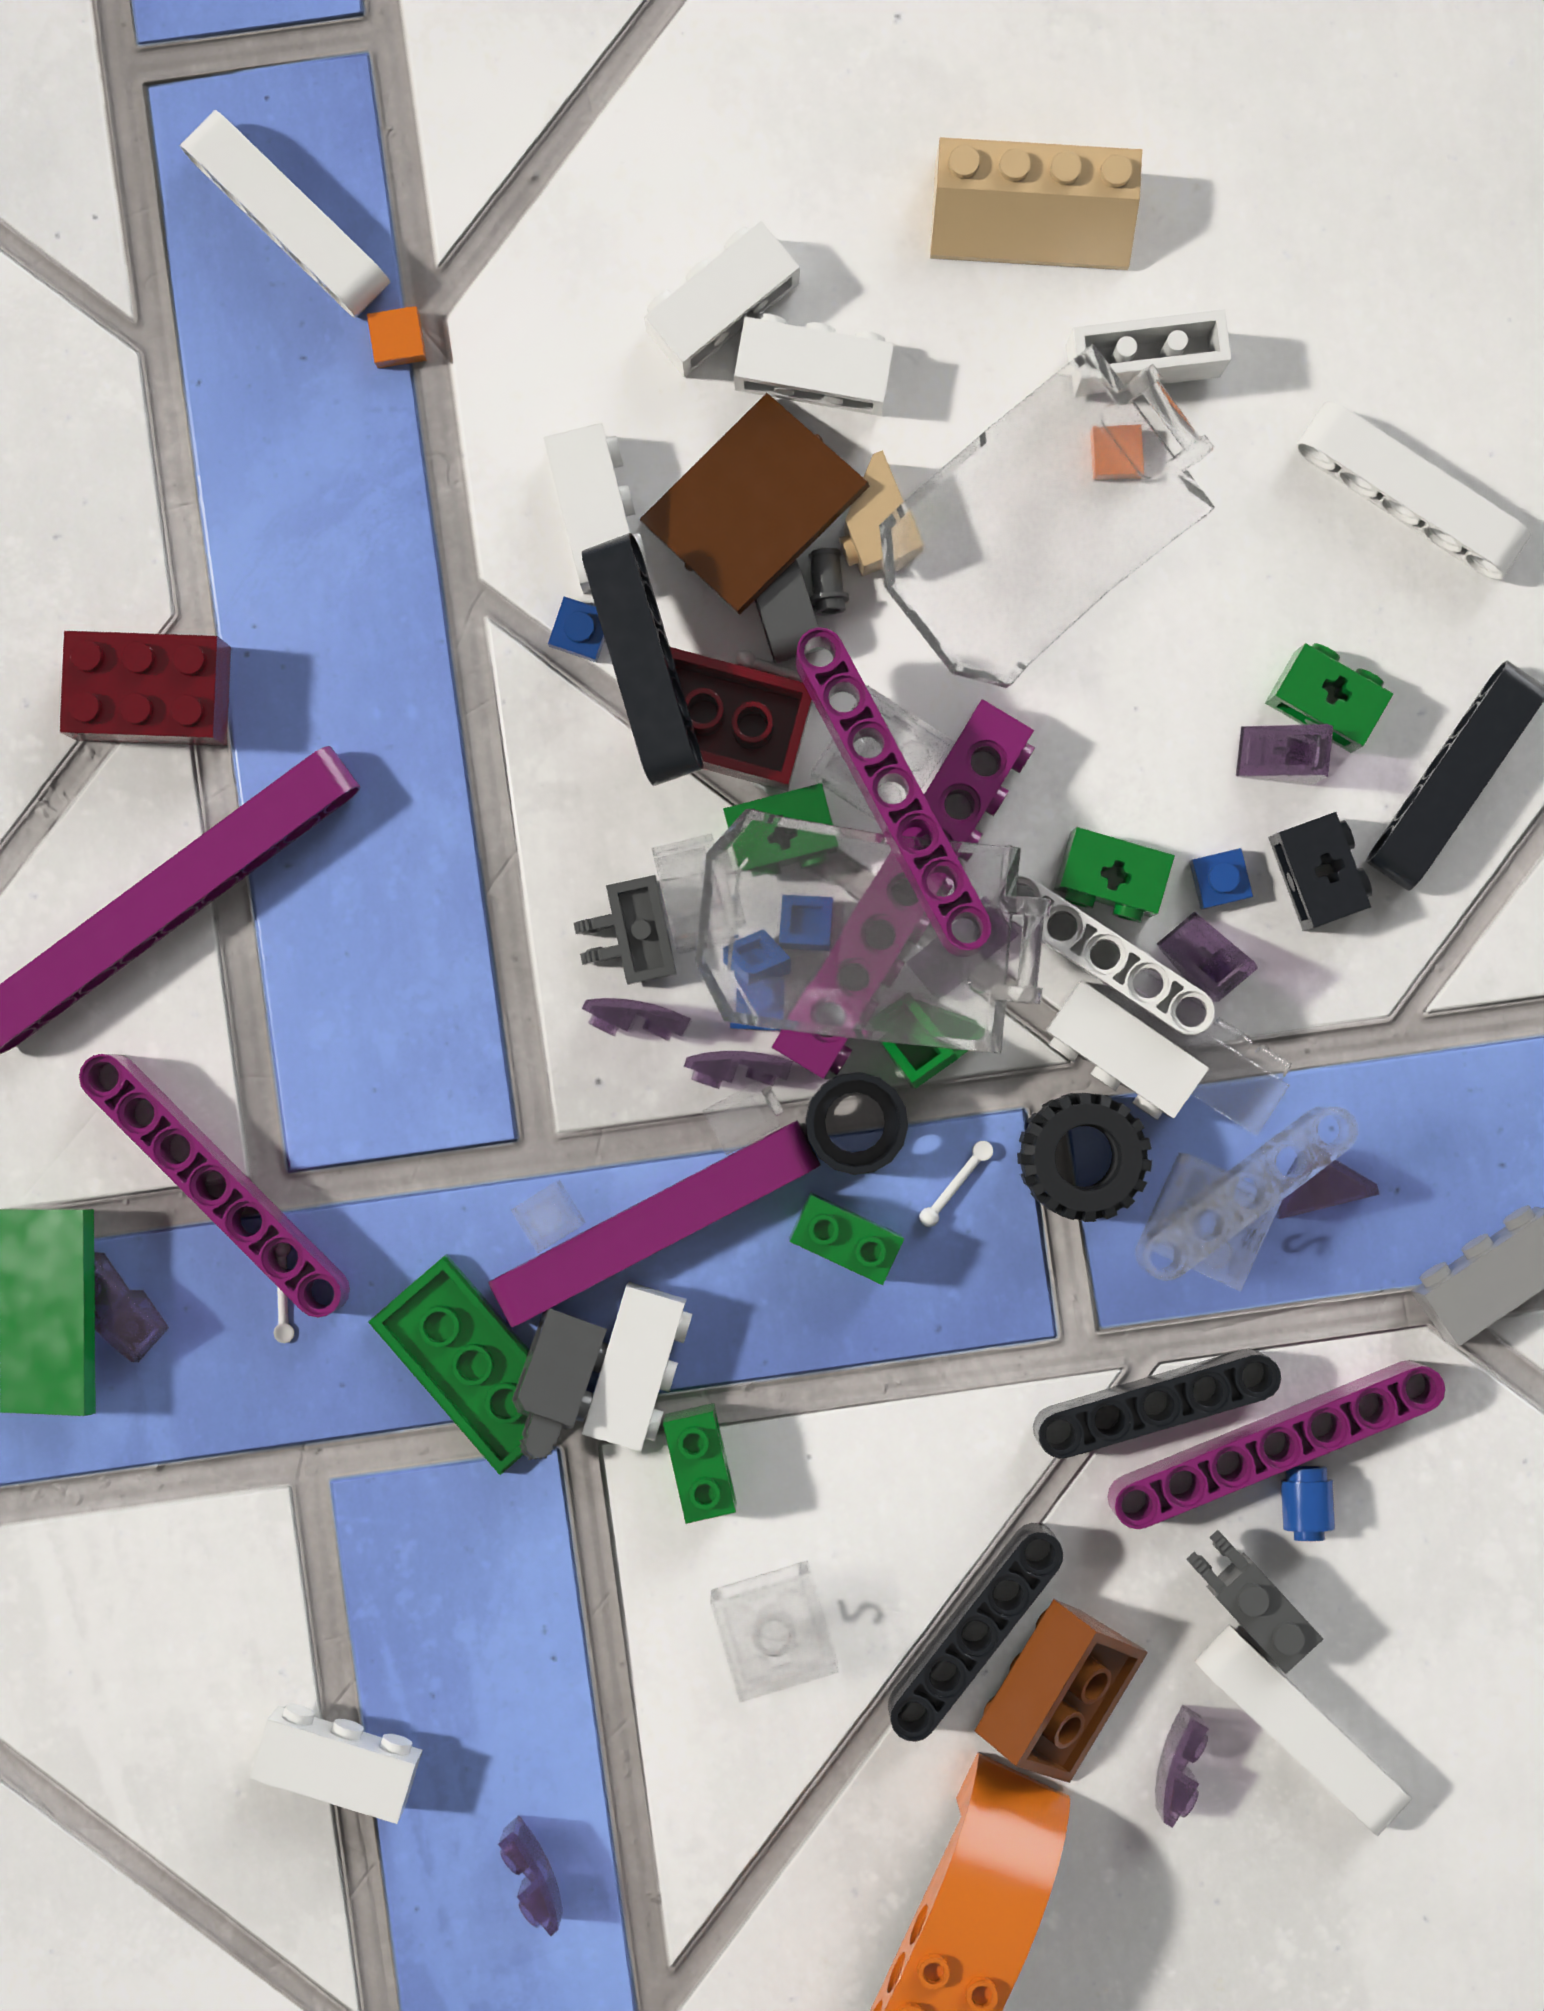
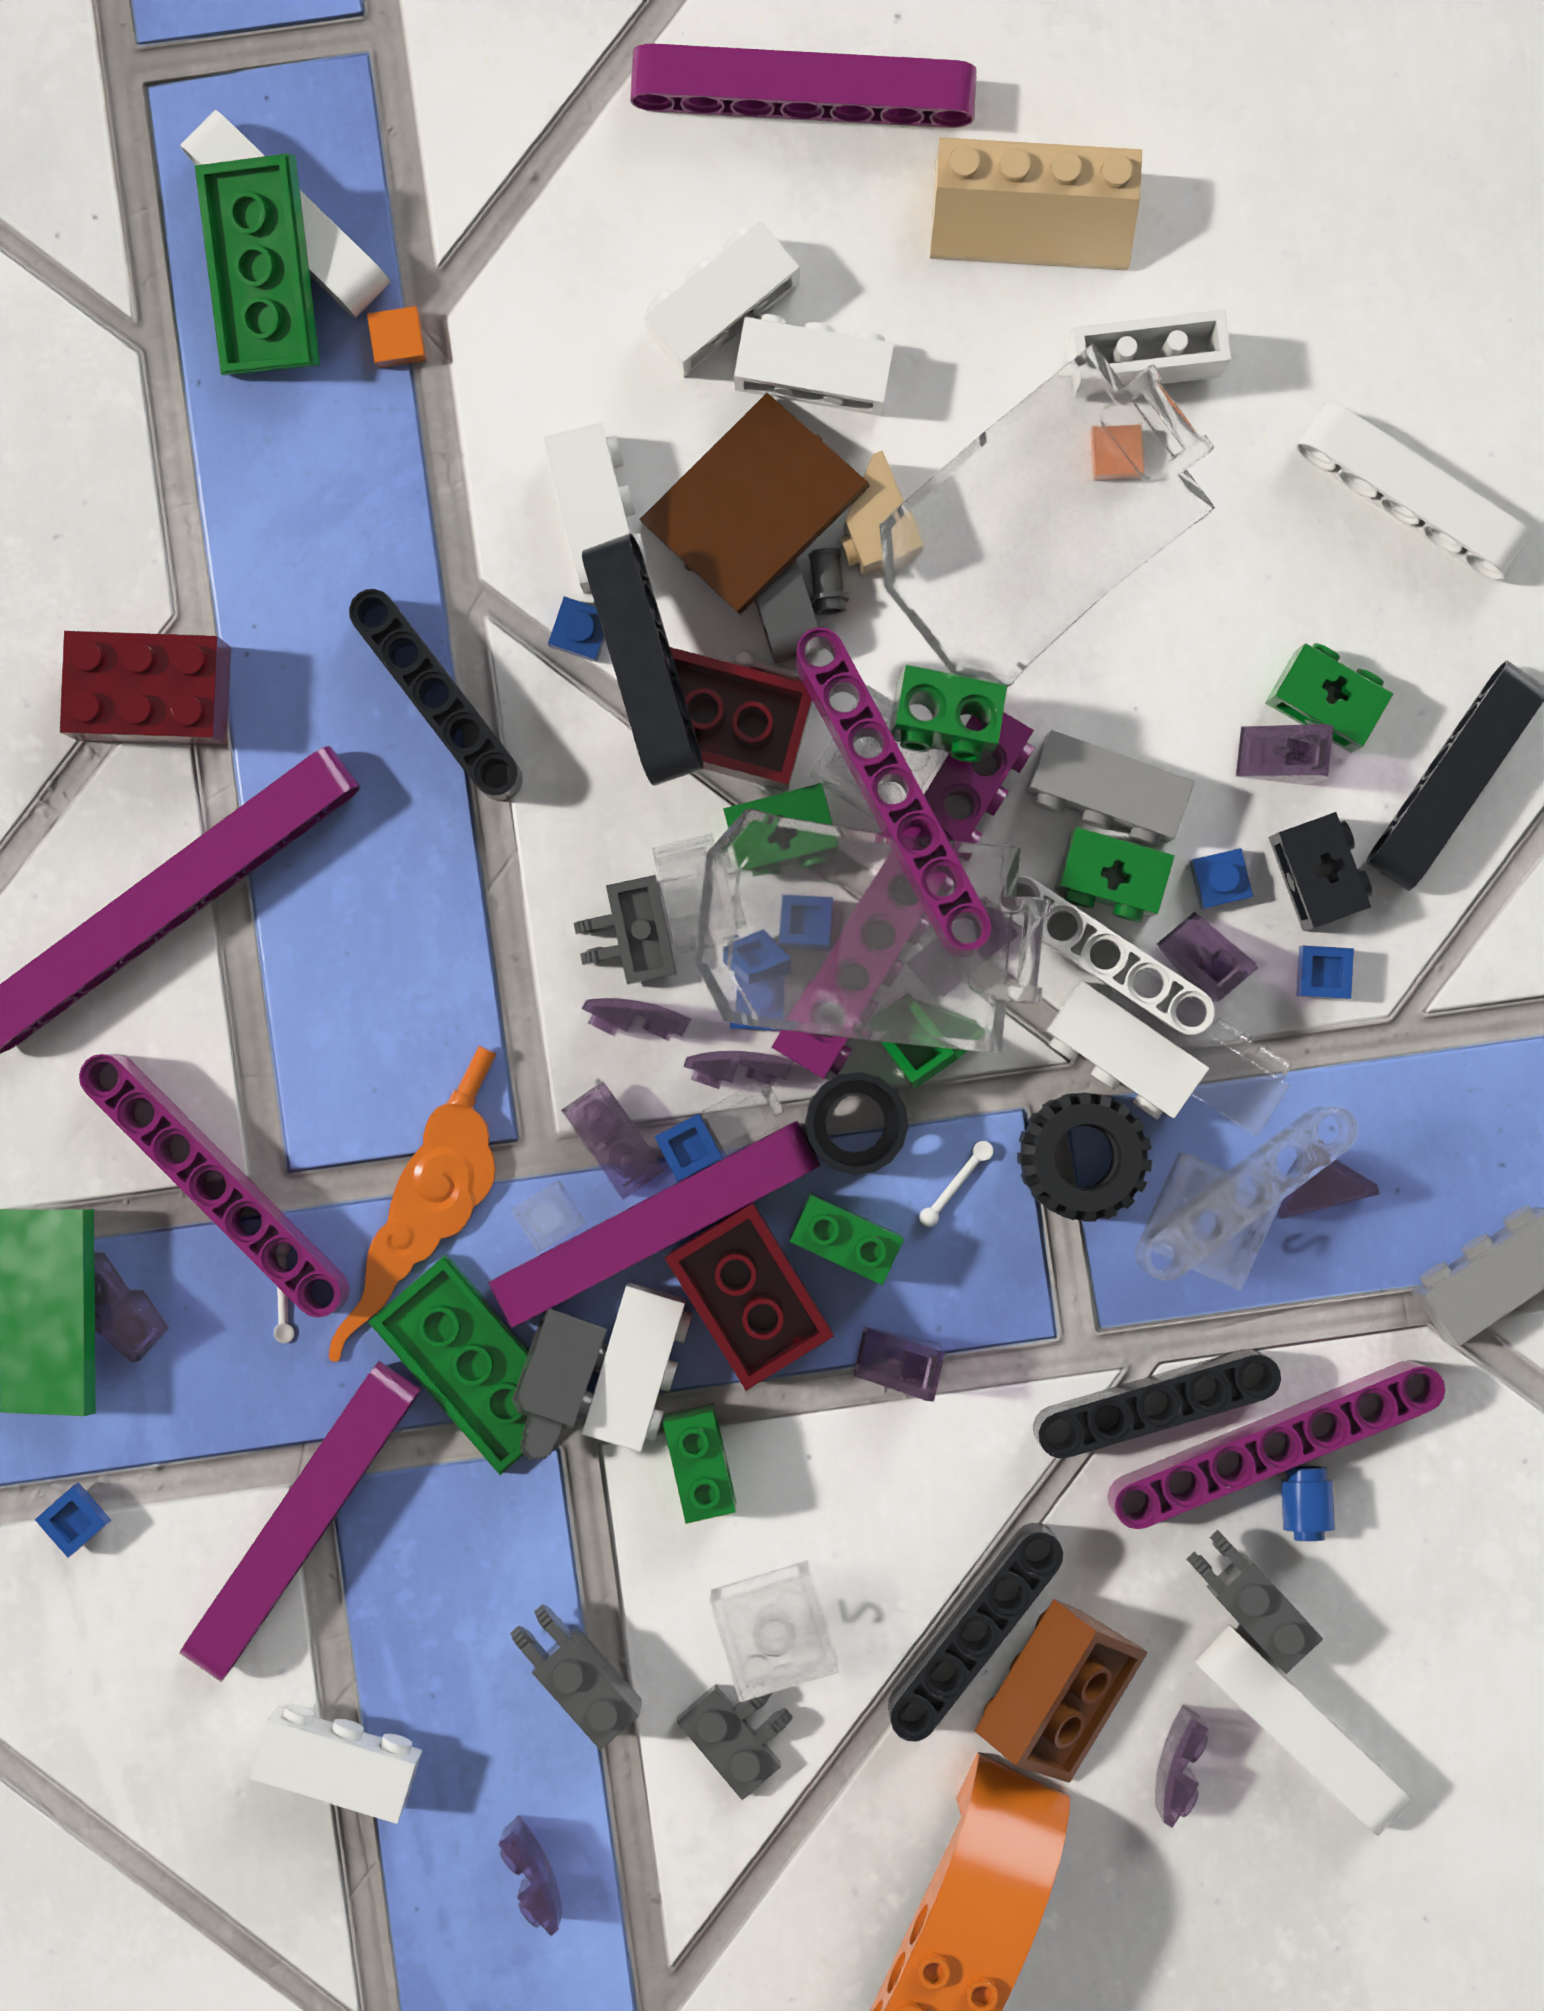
none -> blue plate [35,1482,112,1558]
none -> magenta beam [179,1361,421,1682]
none -> green tile [194,153,320,376]
none -> orange piece [329,1045,497,1362]
none -> black beam [349,589,523,801]
none -> dark grey hinge [510,1604,642,1751]
none -> clear purple slope [561,1082,665,1200]
none -> magenta beam [630,43,977,128]
none -> blue plate [654,1113,723,1182]
none -> dark red brick [665,1202,834,1391]
none -> dark grey hinge [676,1683,793,1800]
none -> clear purple slope [853,1327,945,1402]
none -> green brick [889,665,1007,762]
none -> light grey brick [1025,730,1195,847]
none -> blue plate [1296,945,1354,999]

